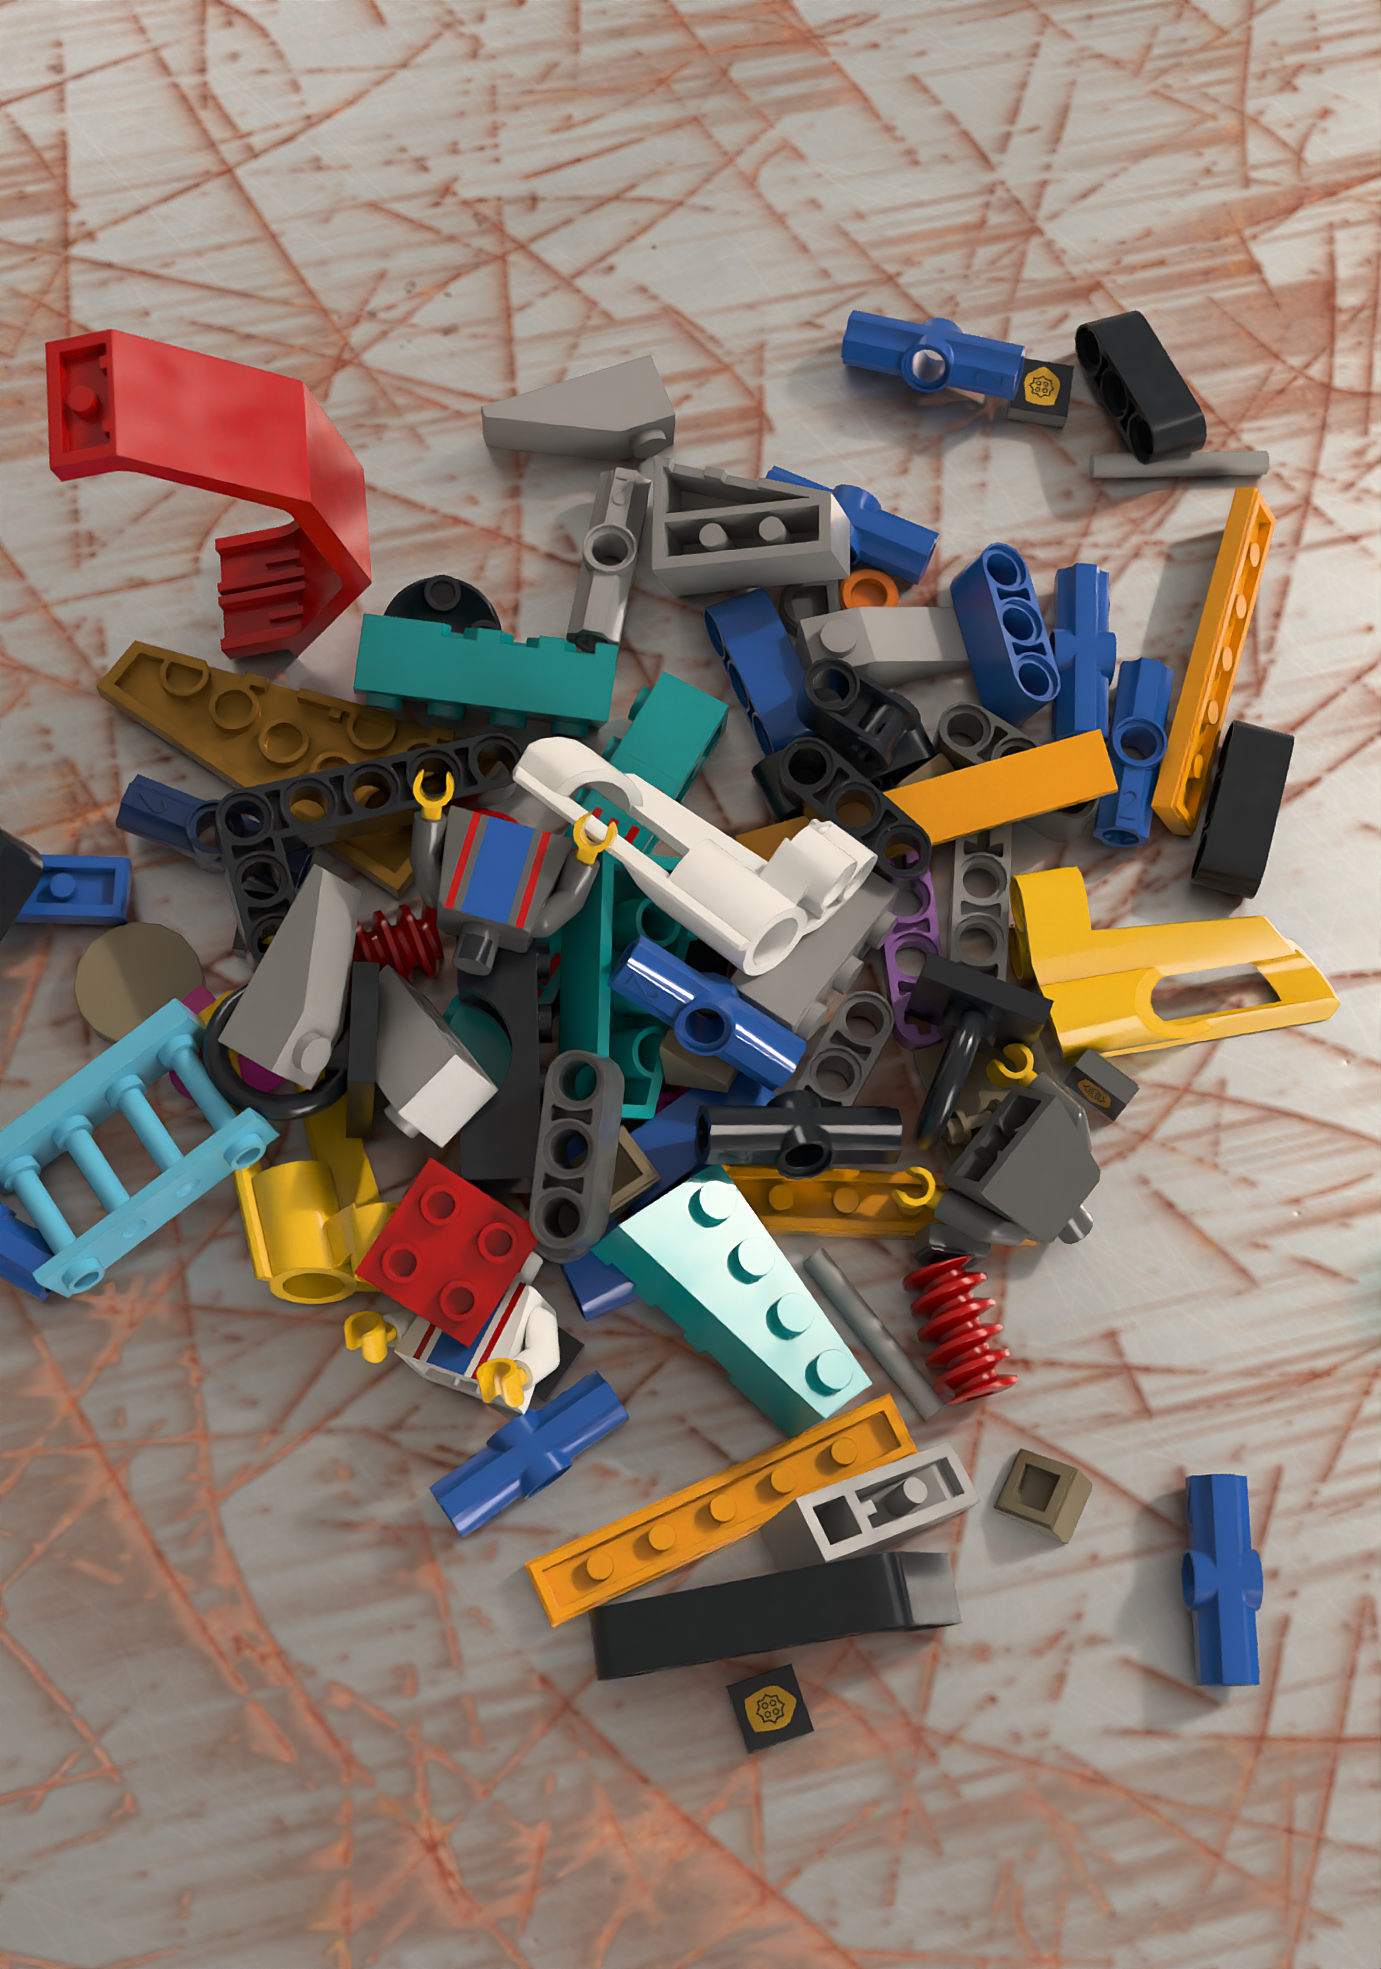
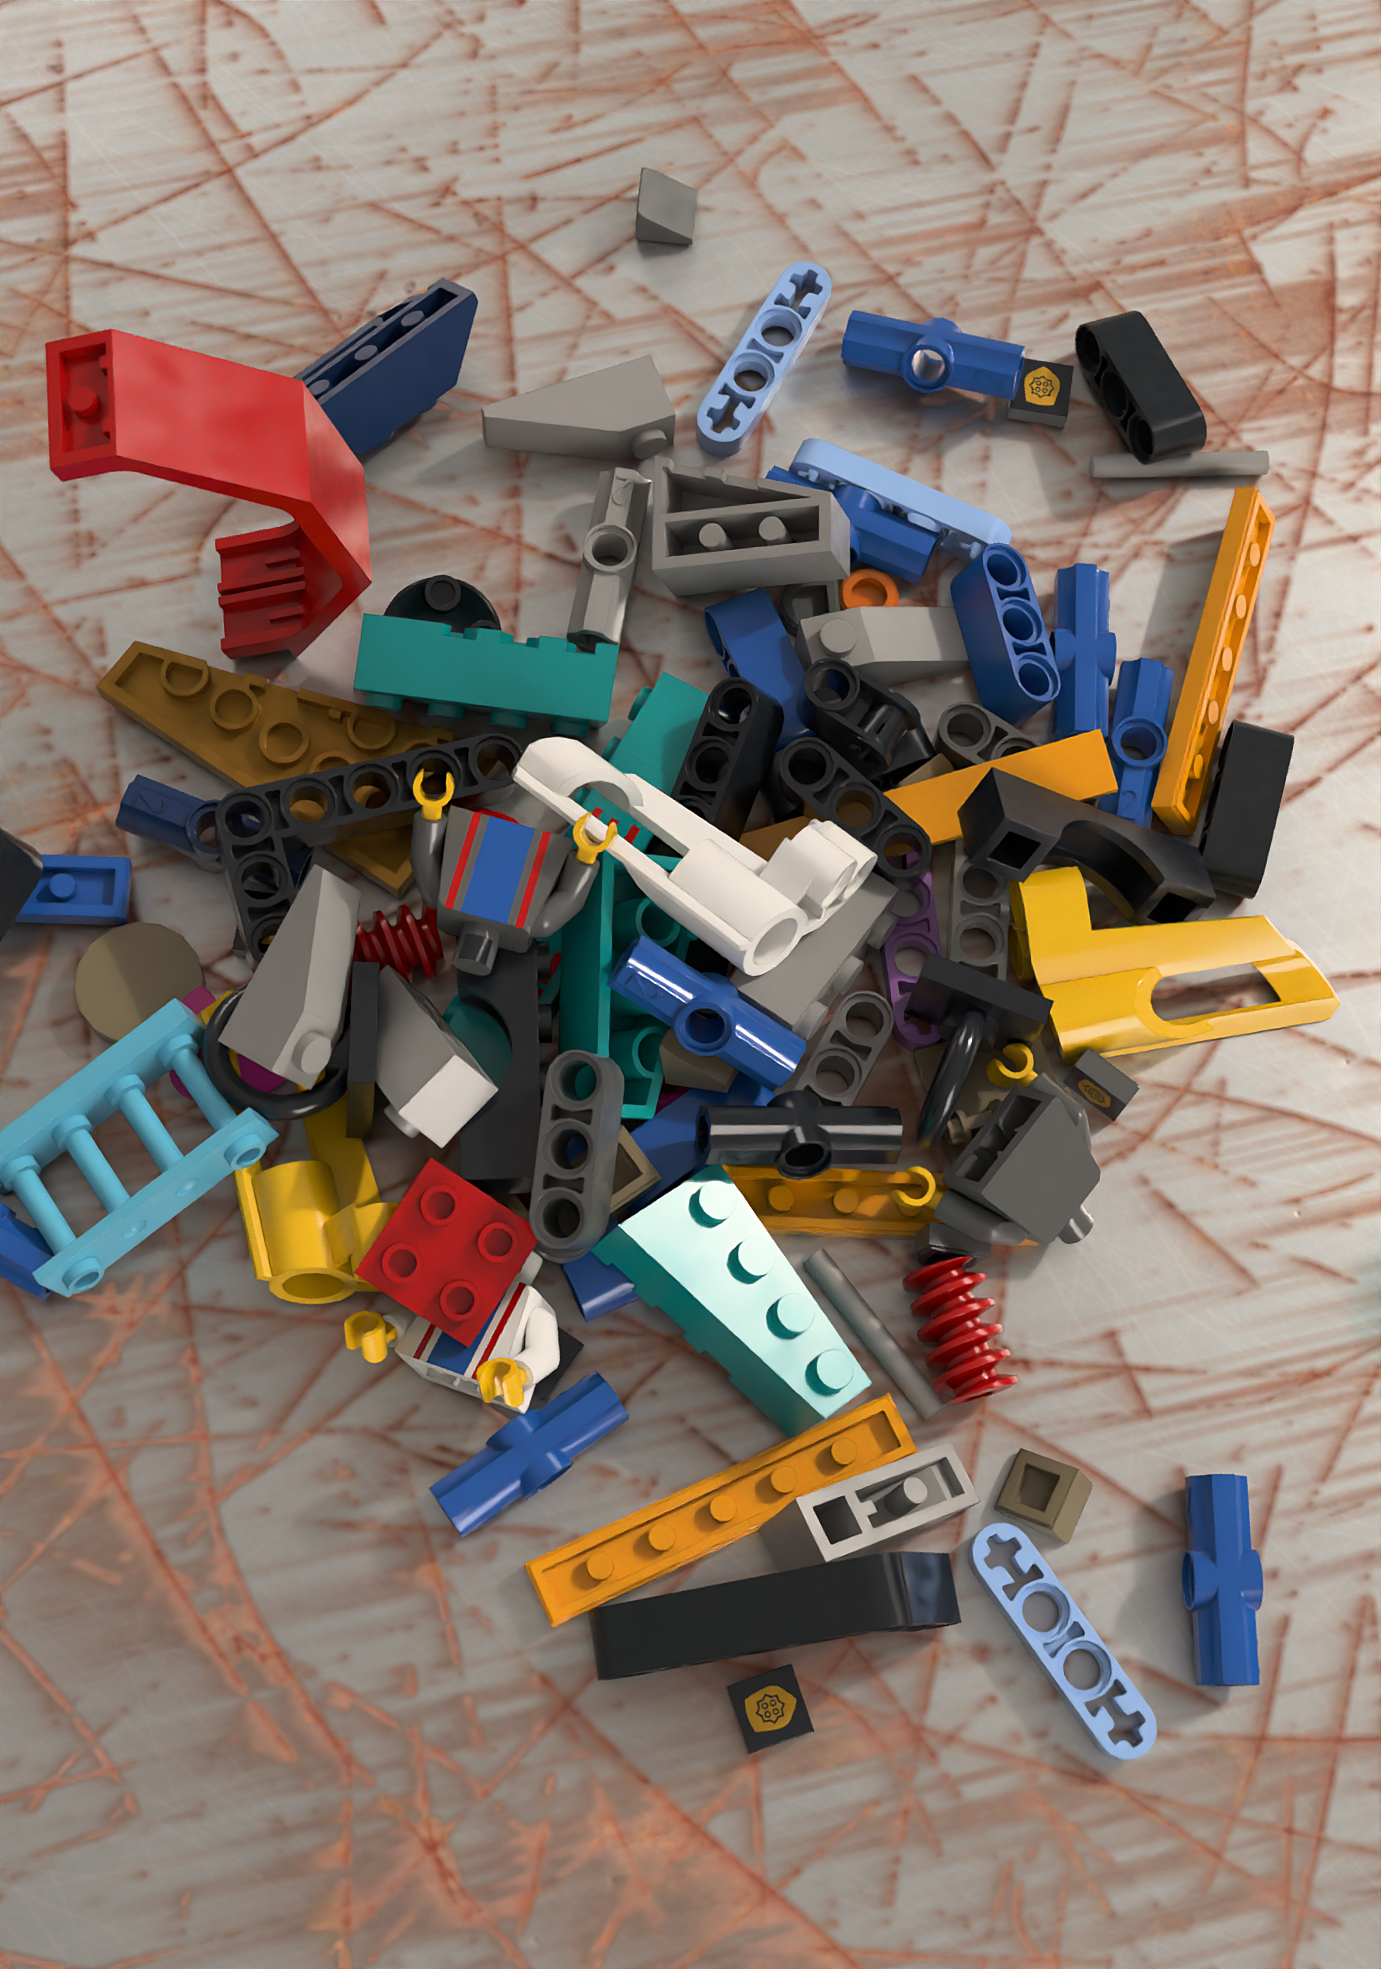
none -> dark blue wedge [293,277,478,454]
none -> slope [635,167,698,245]
none -> black beam [670,677,785,843]
none -> light blue beam [695,261,832,457]
none -> light blue beam [789,438,1013,563]
none -> black arch [957,767,1217,926]
none -> light blue beam [968,1523,1157,1760]

